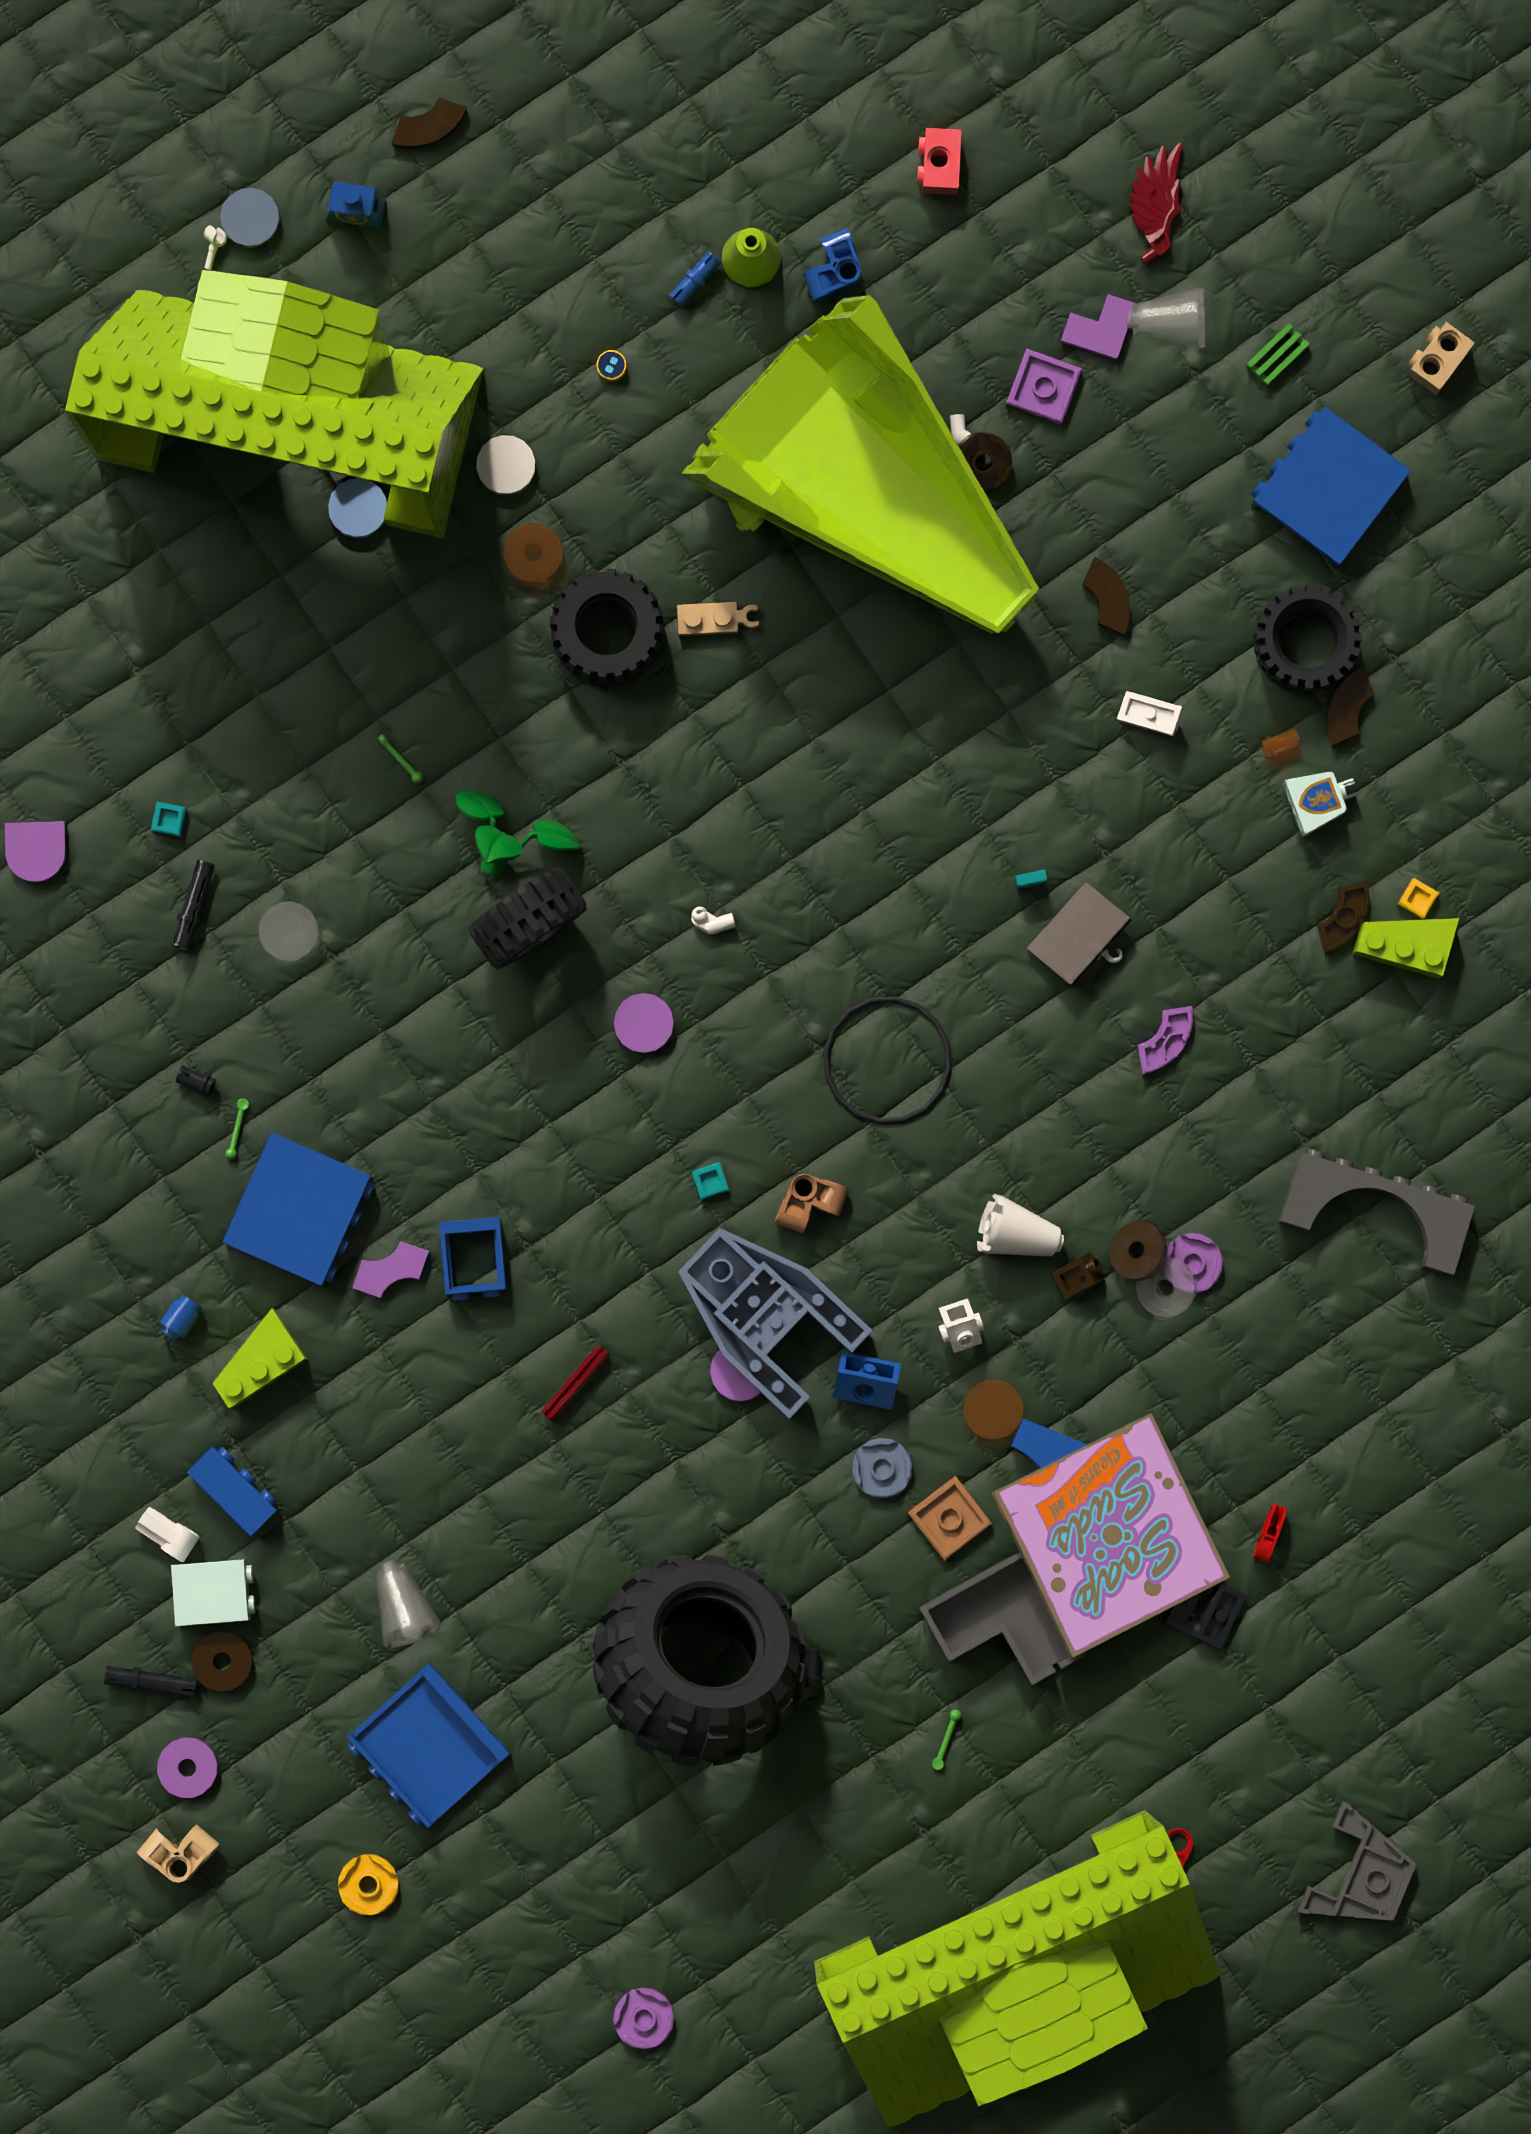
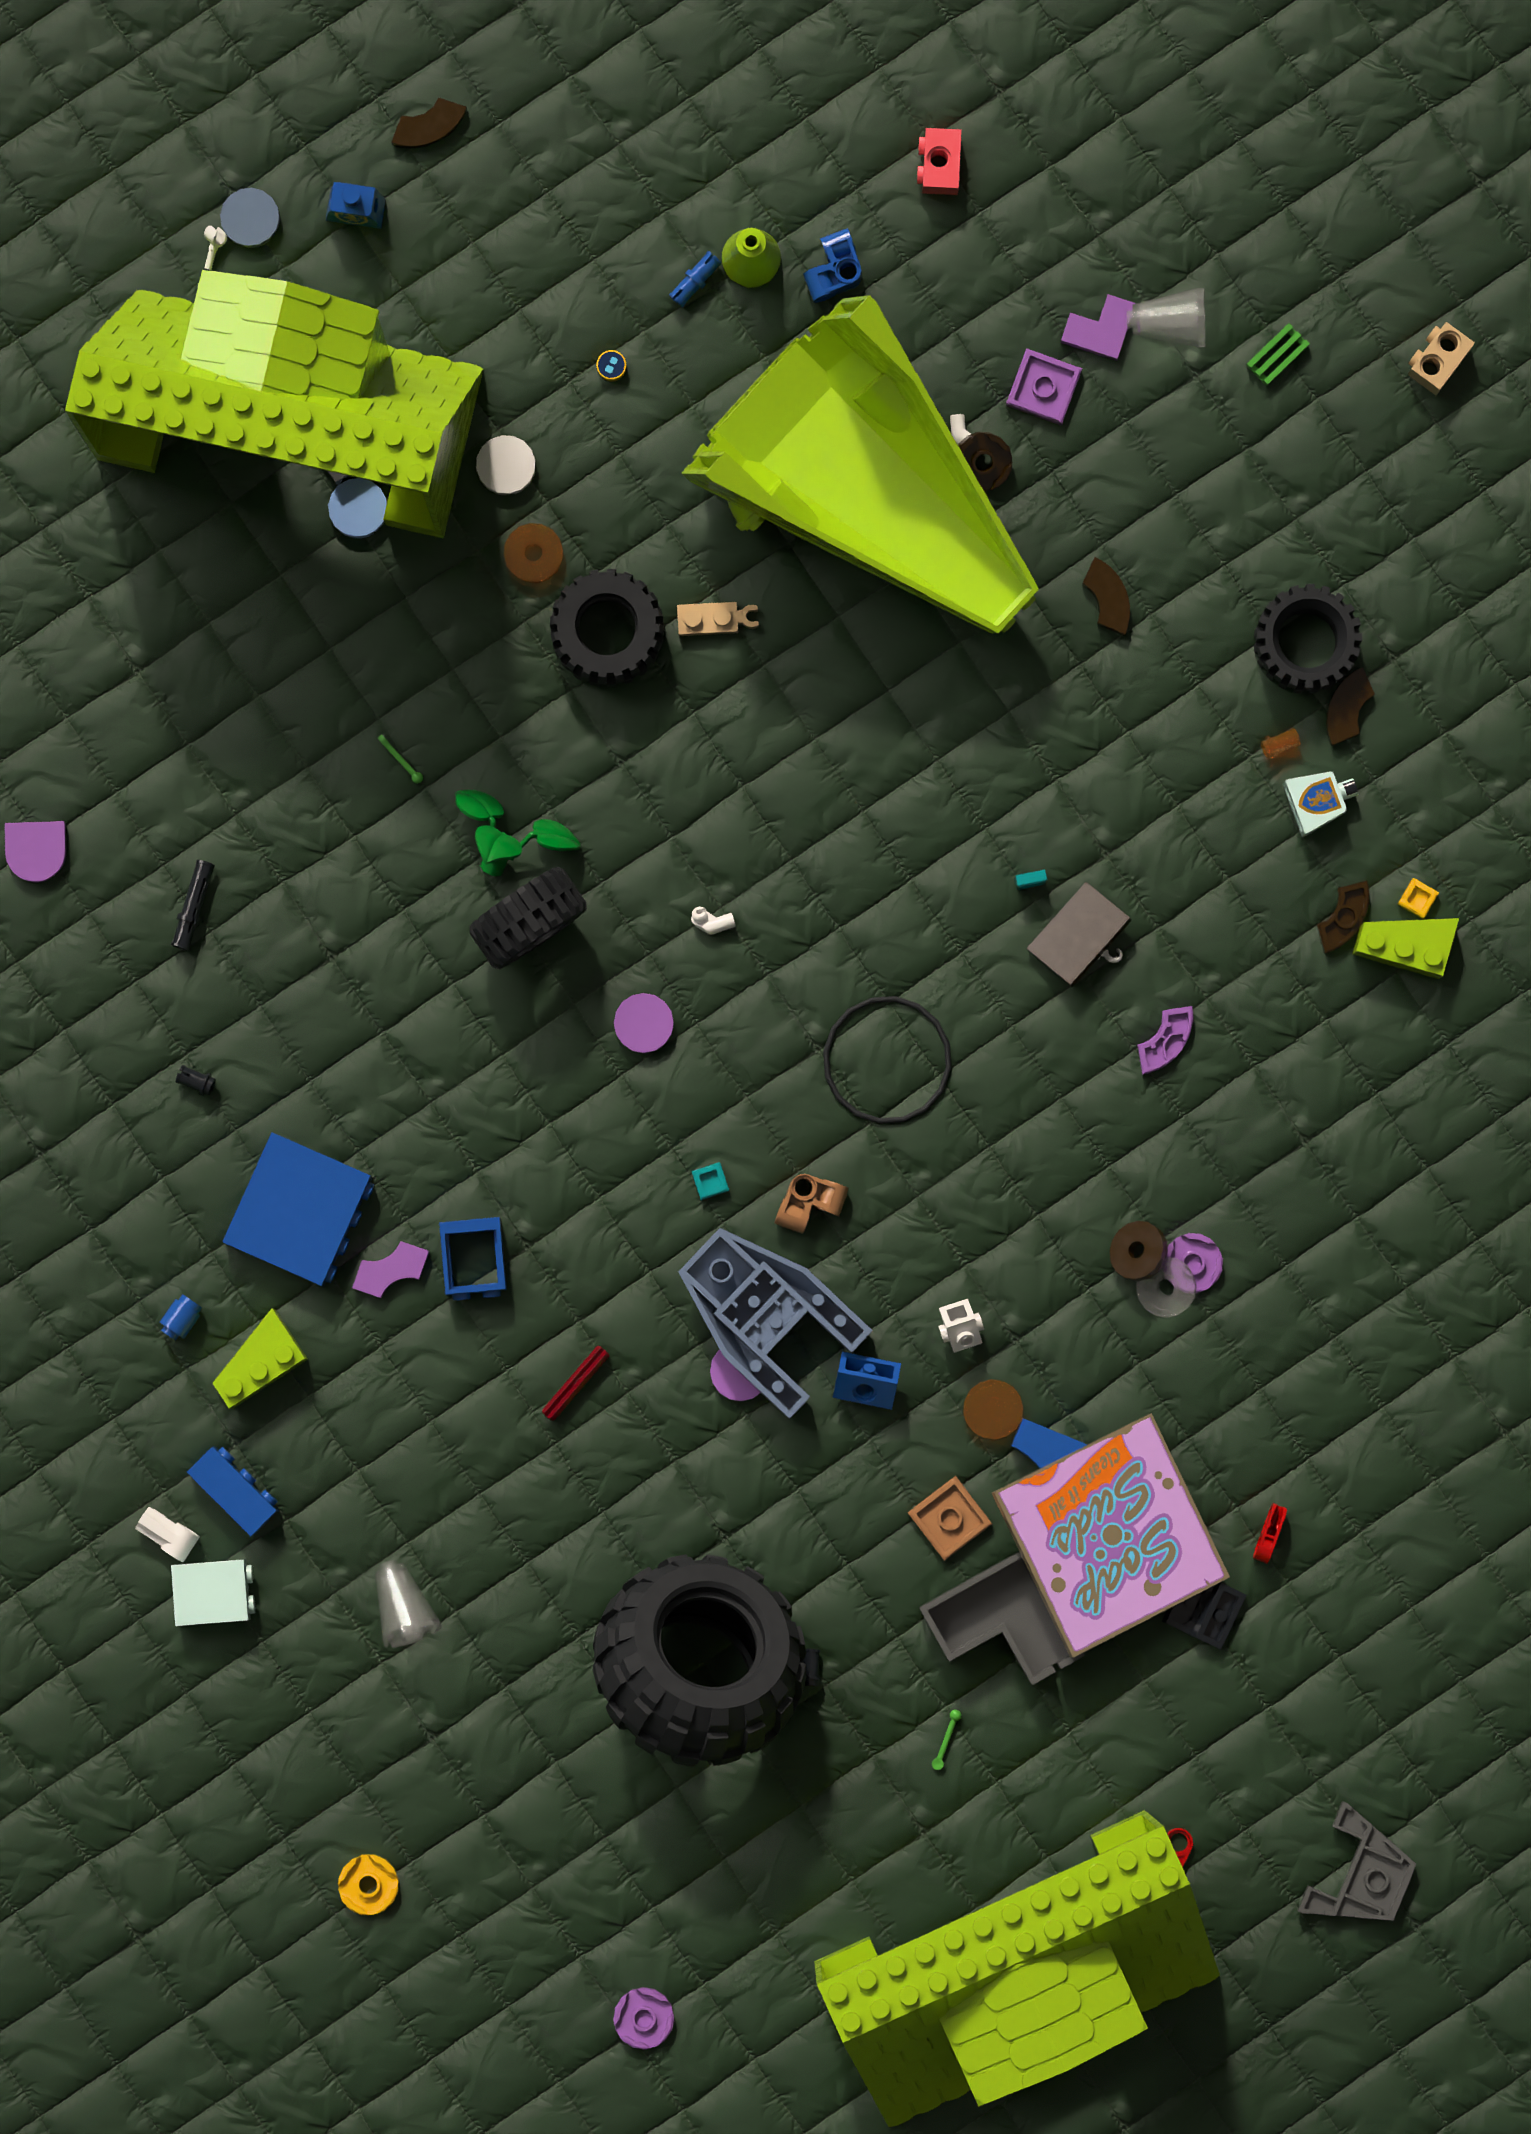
black pin [104,1665,197,1698] -> none
tan piece [137,1825,220,1883] -> none
teal tile [151,801,187,838] -> none
medium lavender tile [157,1737,218,1798] -> none
dark brown tile [192,1631,253,1692] -> none
bright green hinge [225,1098,249,1160] -> none
clear tile [258,901,319,962] -> none
blue panel [347,1663,511,1828] -> none
sand blue tile [852,1438,912,1498] -> none
white cone [977,1194,1064,1256] -> none
dark brown bracket [1052,1252,1104,1299] -> none
white plate [1117,691,1183,736] -> none
dark red animal [1129,143,1183,266] -> none
blue panel [1251,407,1411,569] -> none
dark grey arch [1278,1149,1475,1276] -> none

